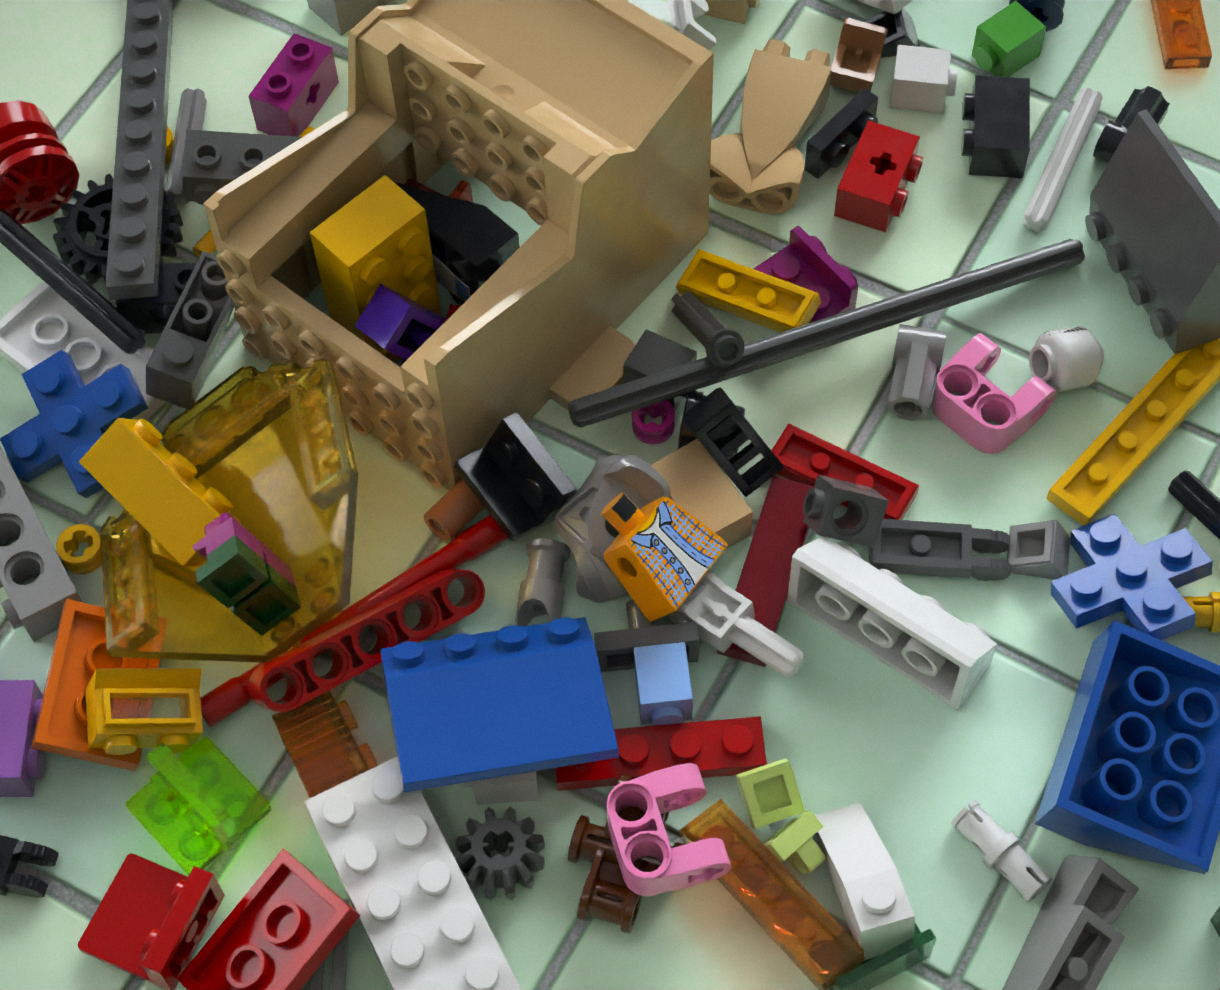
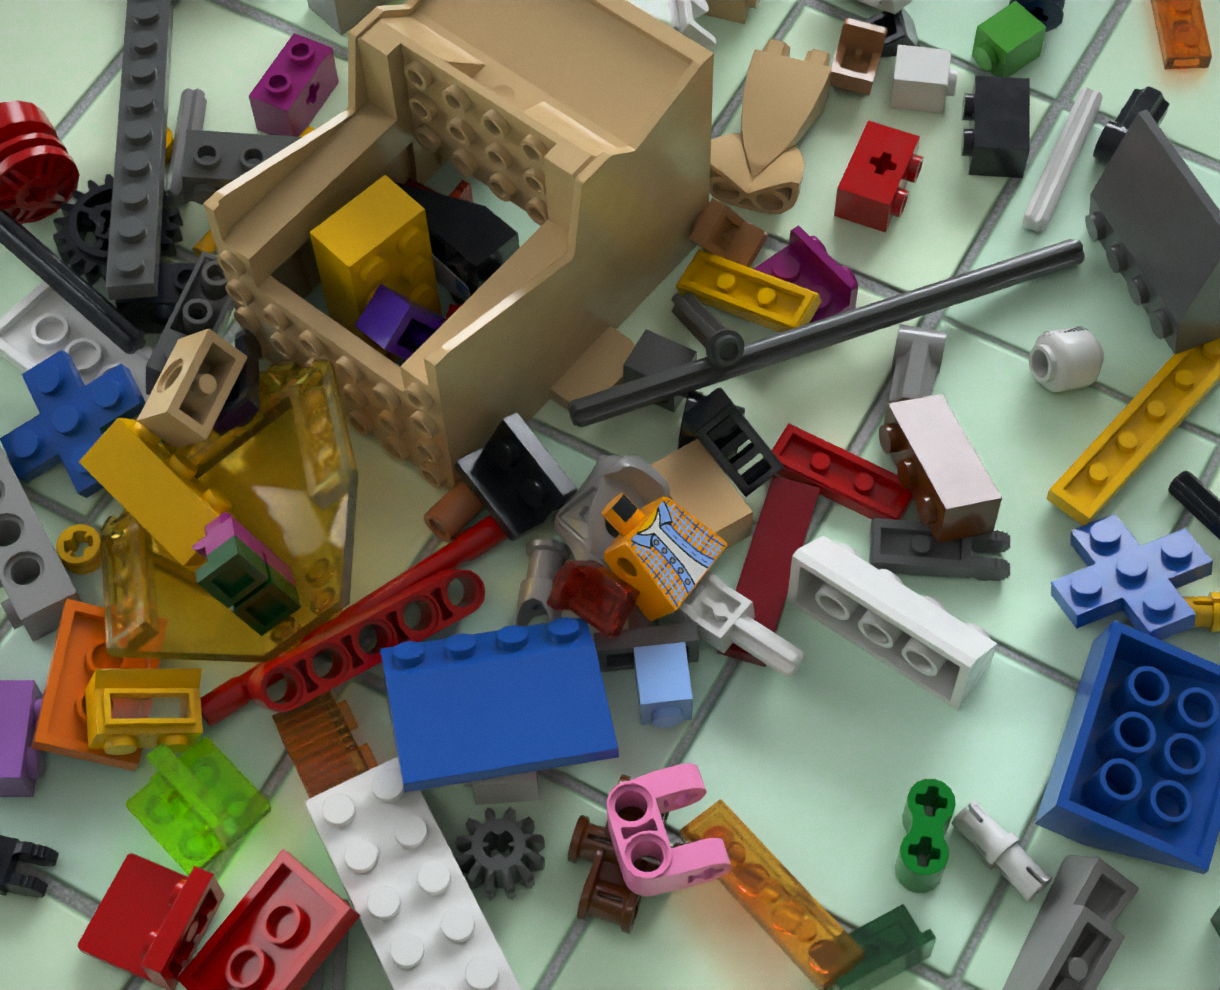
red plate [556,716,767,791] -> none
dark pink bush [631,400,675,445] -> none
yellowish green tile [735,758,805,829] -> none
yellowish green tile [757,810,826,876] -> none
dark grey brick [803,475,889,548] -> none
black plate [804,88,878,179] -> none
white slope [815,802,915,961] -> none
bright pink piece [931,333,1057,454] -> none
light grey slope [1007,520,1070,579] -> none
none -> tan brick [137,329,248,448]
none -> black hinge [212,328,262,437]
none -> clear red bracket [546,560,640,637]
none -> medium nougat bracket [688,198,768,268]
none -> brick [879,393,1002,543]
none -> green axle [895,779,956,893]

